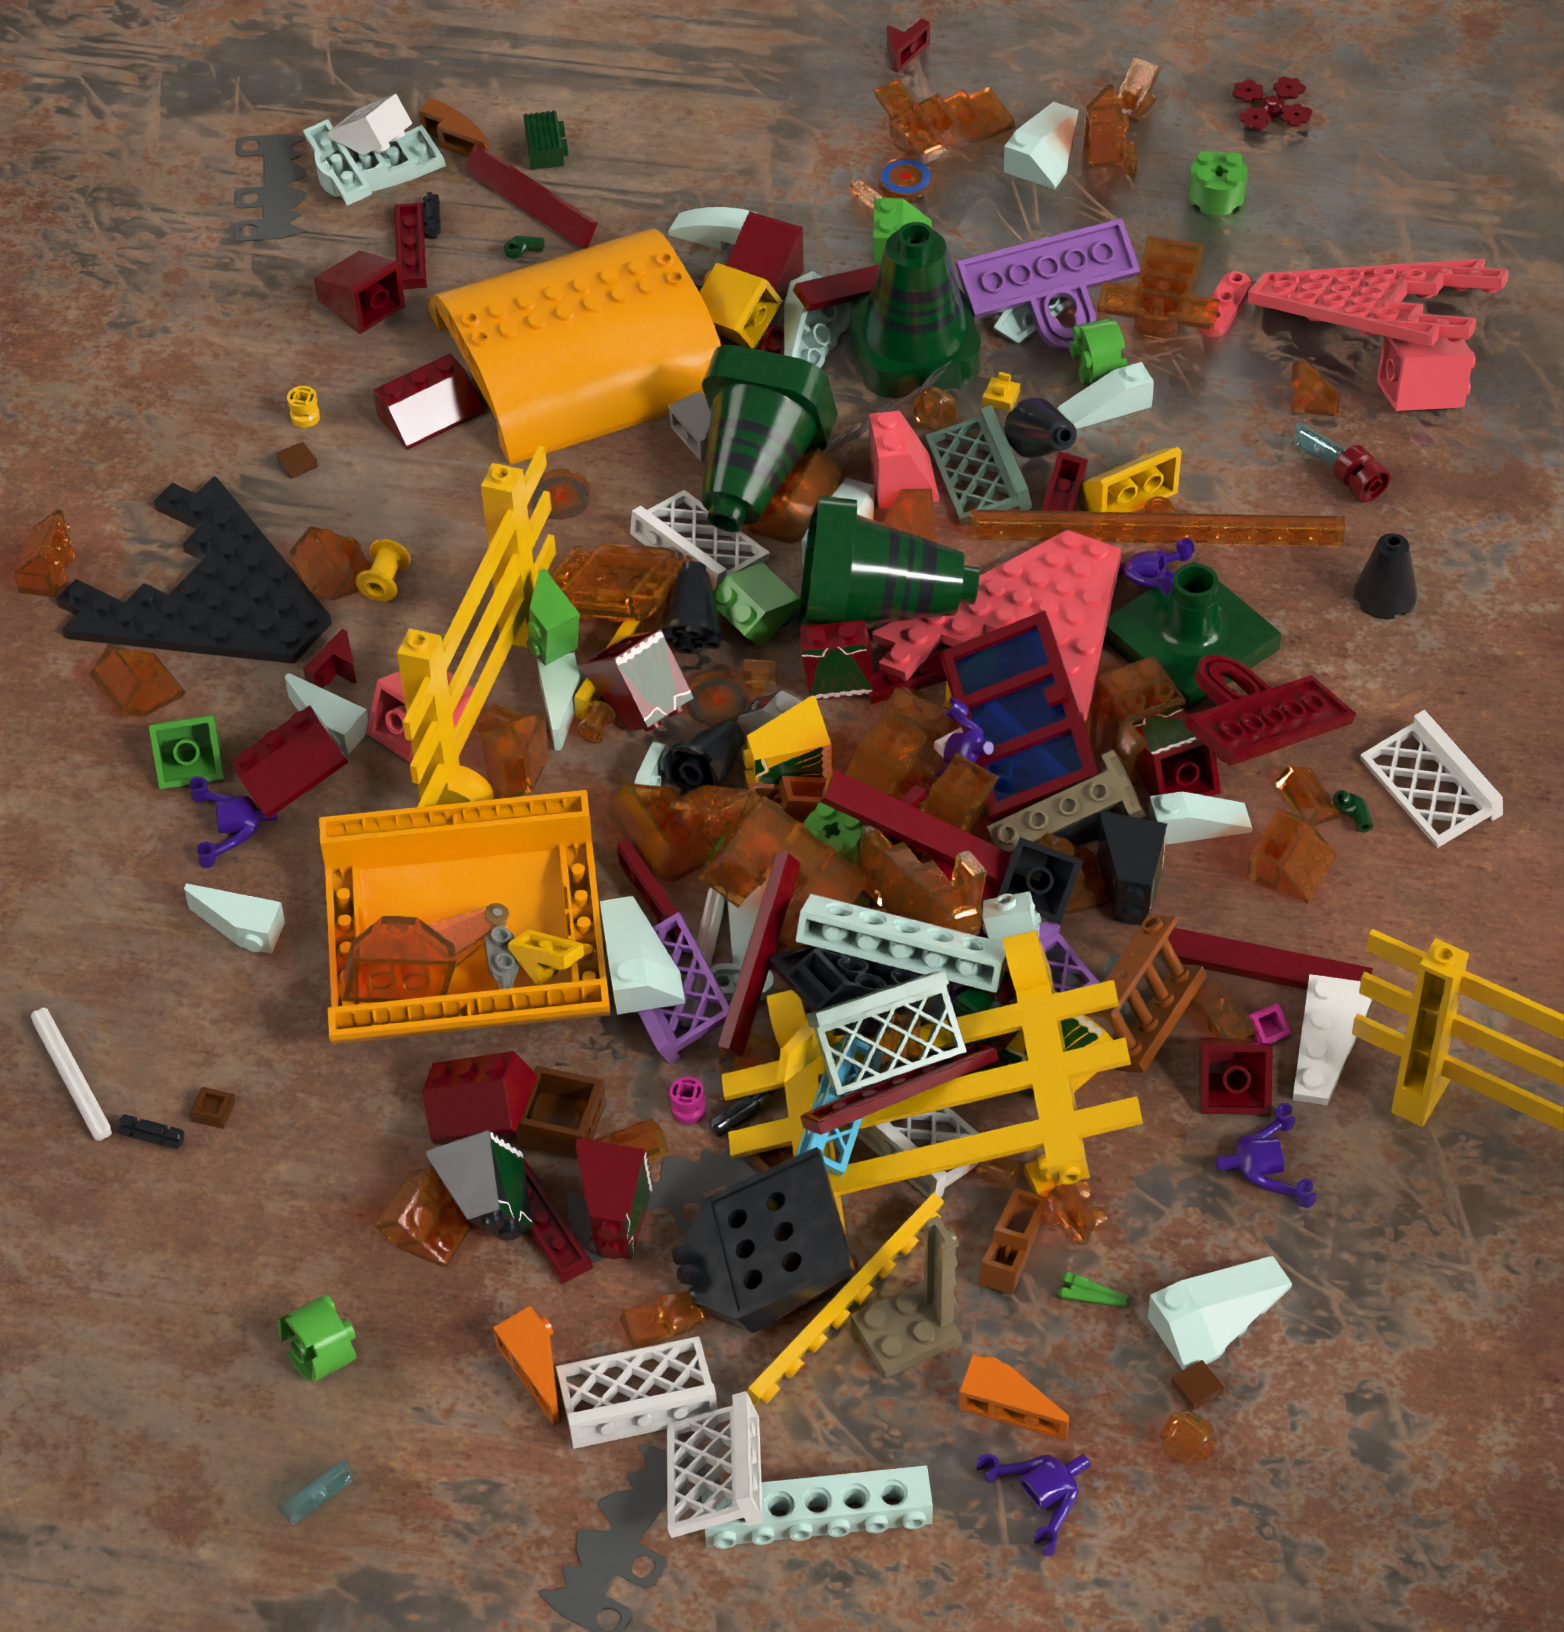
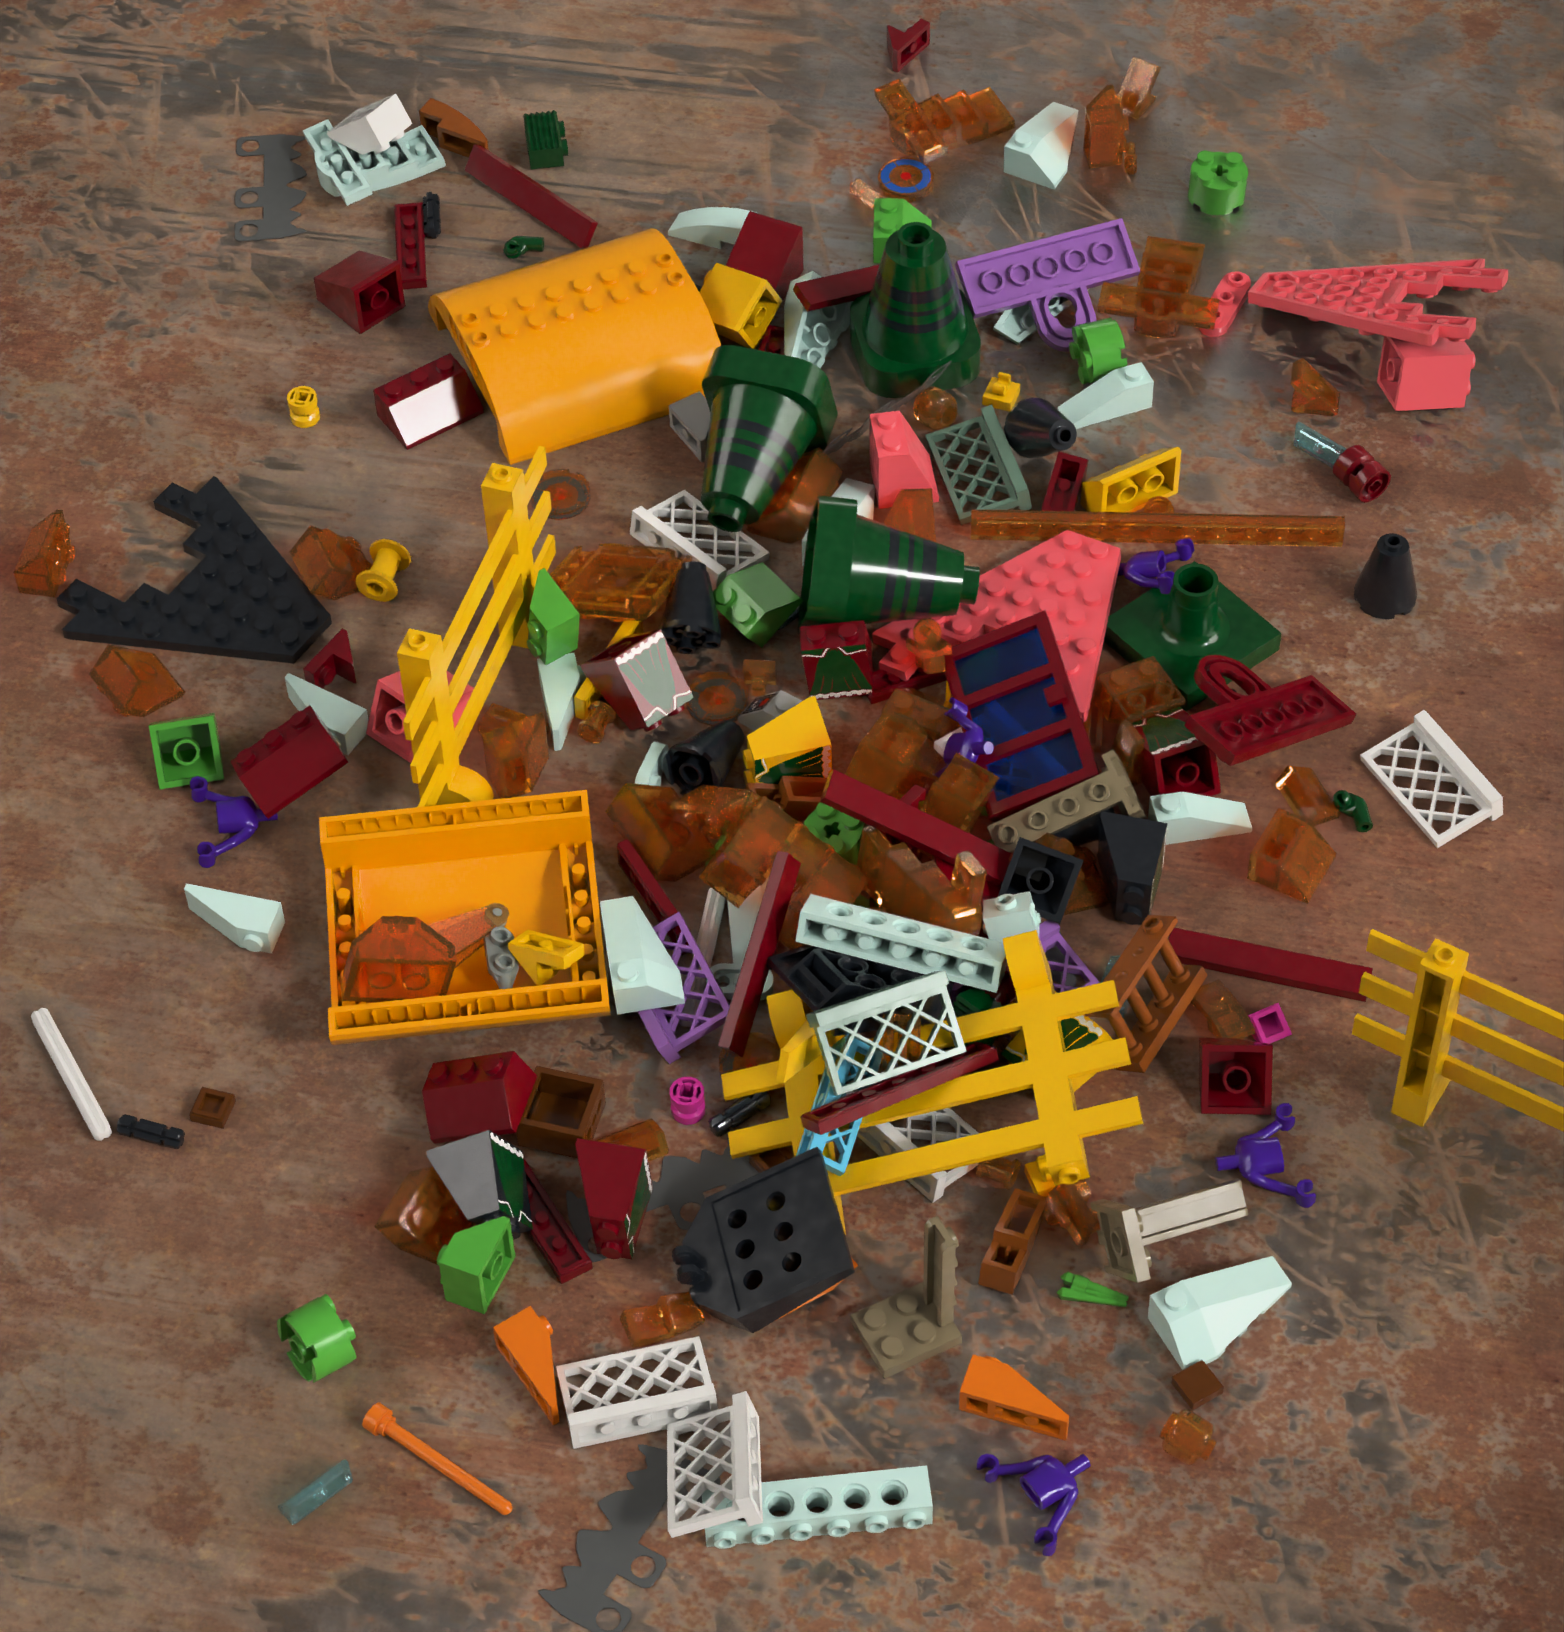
reddish brown tile [276,442,318,479] -> none
yellow plate [747,1192,944,1407] -> none
dark red plant [1232,76,1312,130] -> none
white wing [1293,974,1372,1105] -> none
none -> orange piece [362,1402,512,1515]
none -> bright green slope [437,1216,516,1314]
none -> clear orange hips [906,618,952,674]
none -> bracket [1090,1179,1248,1283]

